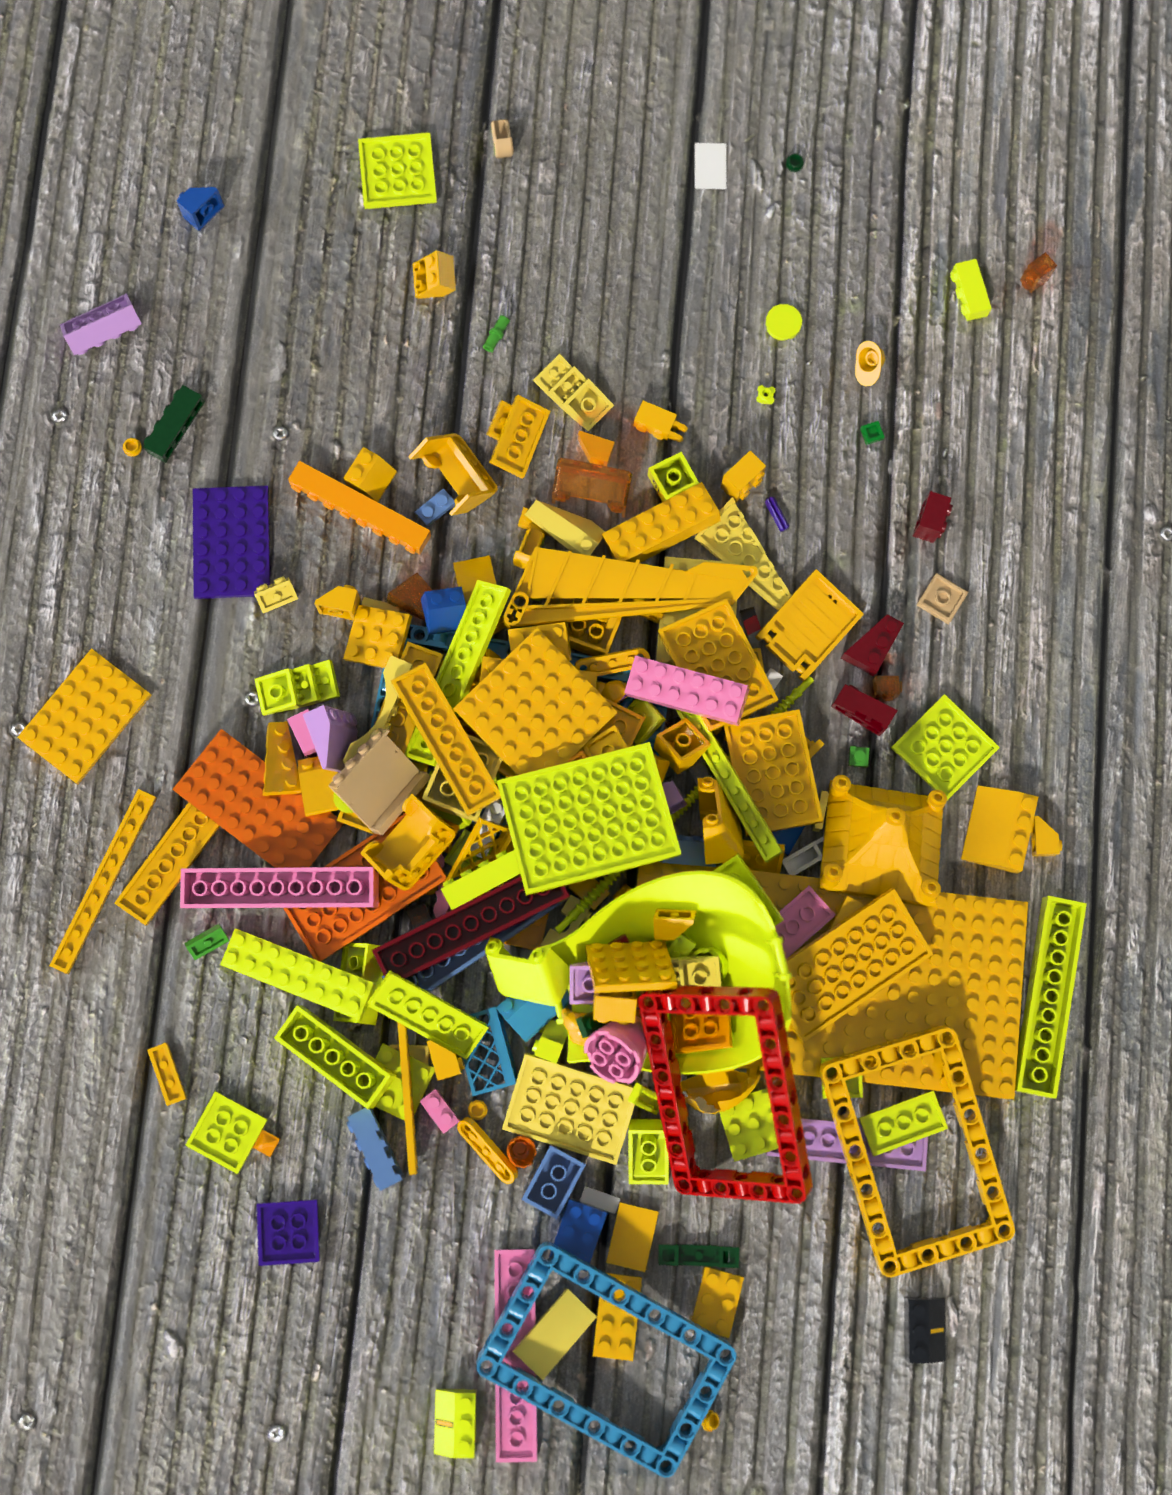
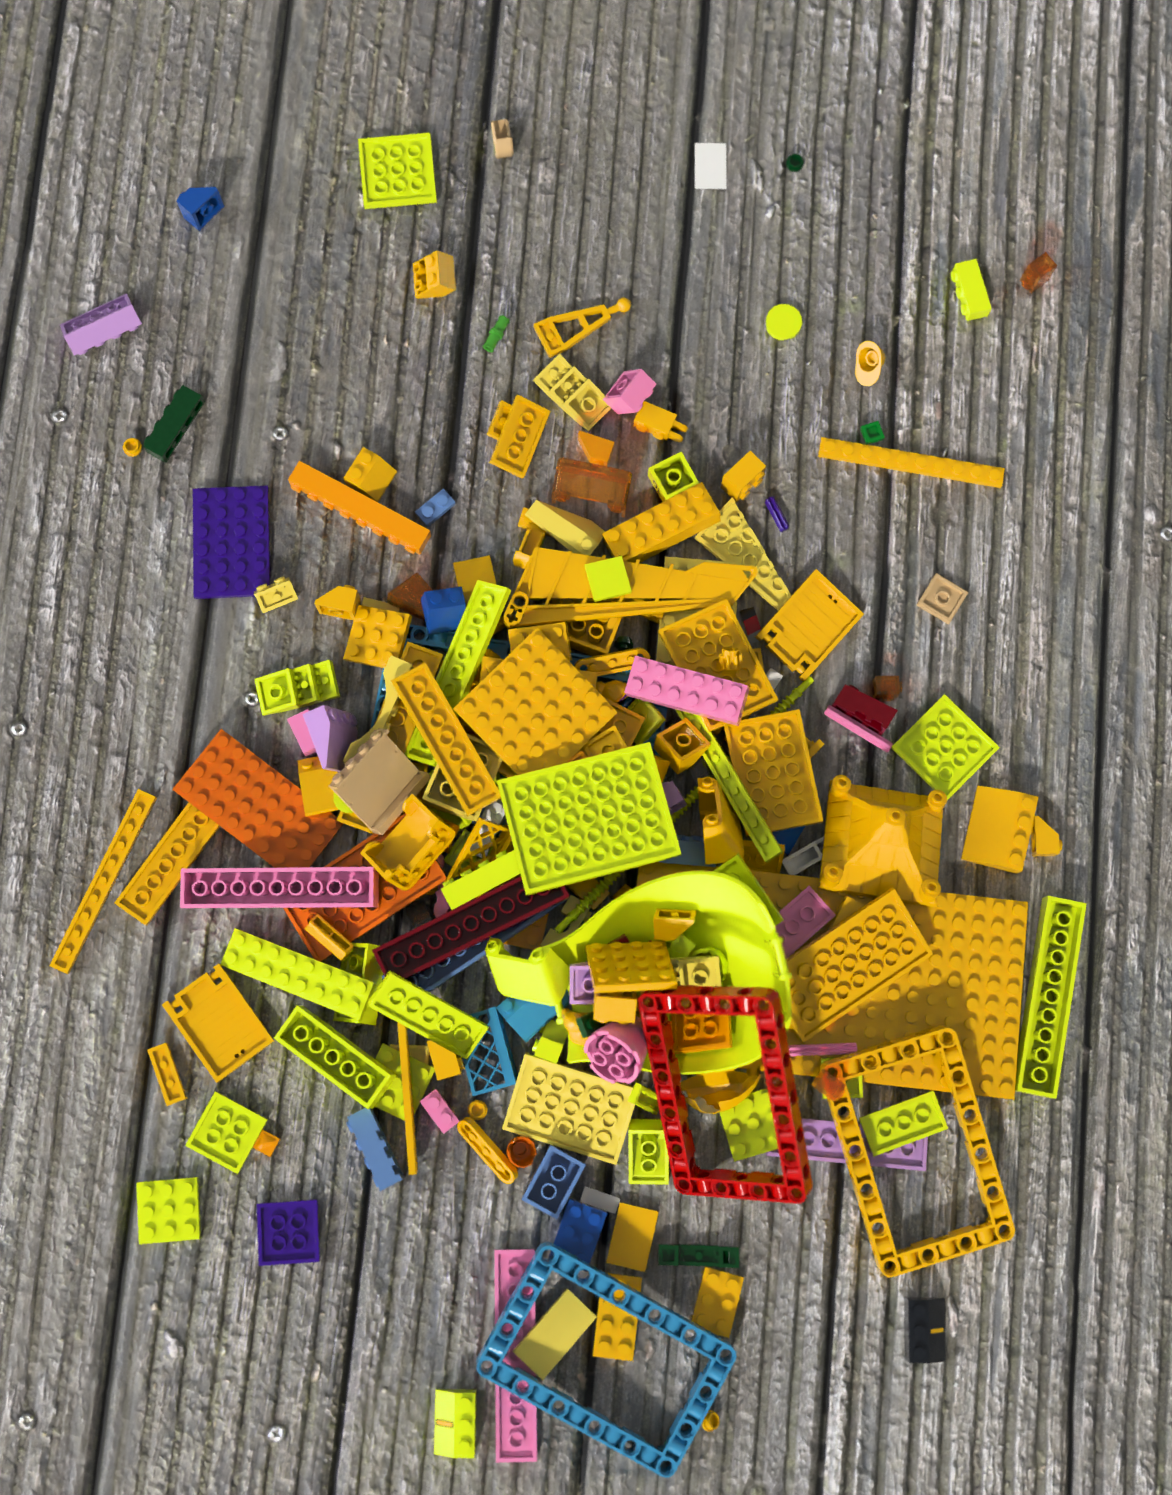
yellow plate [17,648,152,784] -> none
bright green plate [185,924,230,960] -> none
yellow wing [263,722,301,796] -> none
yellow windscreen [409,433,498,516] -> none
neon yellow plate [756,385,776,404] -> none
light yellow tile [812,791,829,832] -> none
dark red wedge [840,614,904,677] -> none
bright green plate [848,746,870,768] -> none
dark red brick [912,491,953,543] -> none
none -> neon yellow plate [136,1177,201,1244]
none -> yellow door [162,963,275,1083]
none -> yellow piece [305,914,354,961]
none -> yellow plate [533,297,631,358]
none -> neon yellow tile [584,556,632,602]
none -> bright pink brick [603,369,656,414]
none -> dark green plate [614,636,634,651]
none -> yellow gear [719,647,743,670]
none -> bright pink axle [788,1043,857,1056]
none -> clear orange brick [811,1068,846,1102]
none -> yellow plate [818,437,1005,488]
none -> bright pink axle [824,705,893,752]

